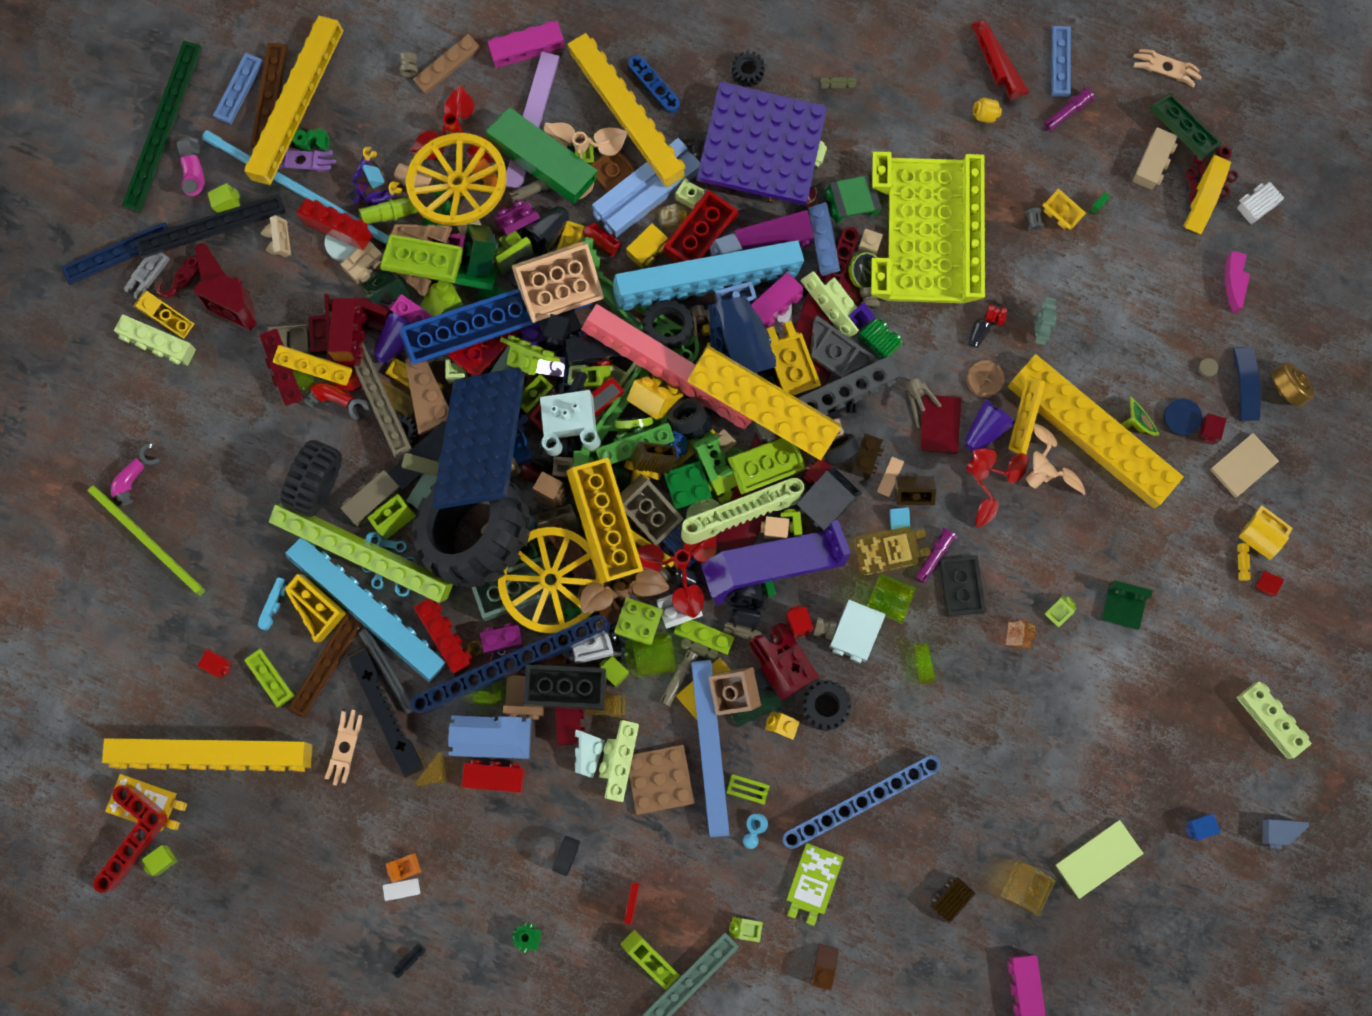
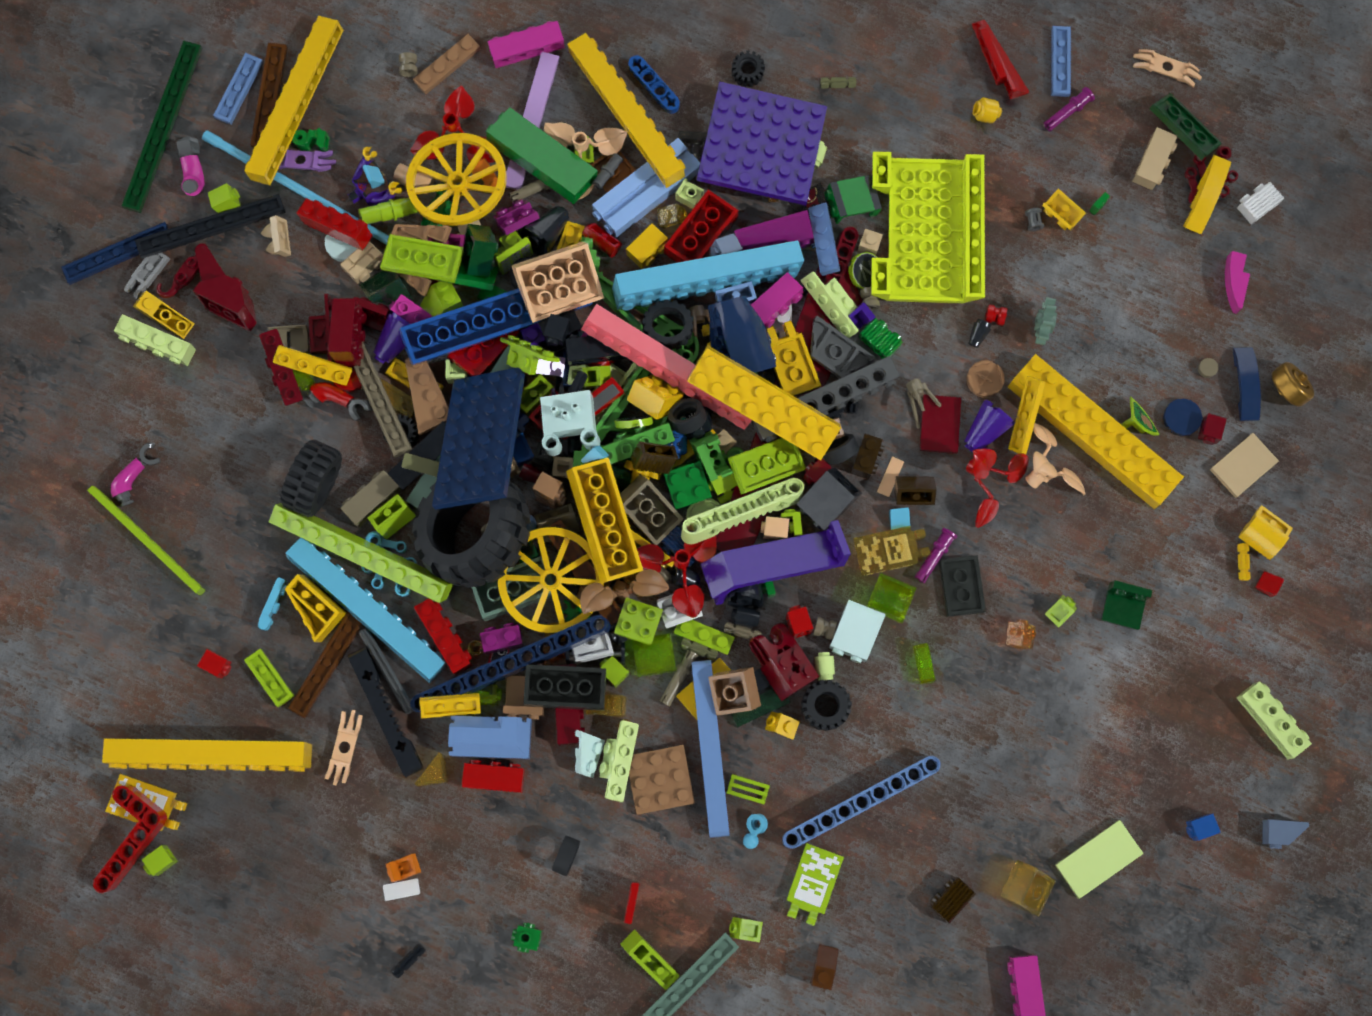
none -> yellow tile [420,693,481,718]
none -> medium azure slope [581,445,609,463]
none -> dark grey pin [592,153,623,189]
none -> yellowish green brick [814,652,835,680]

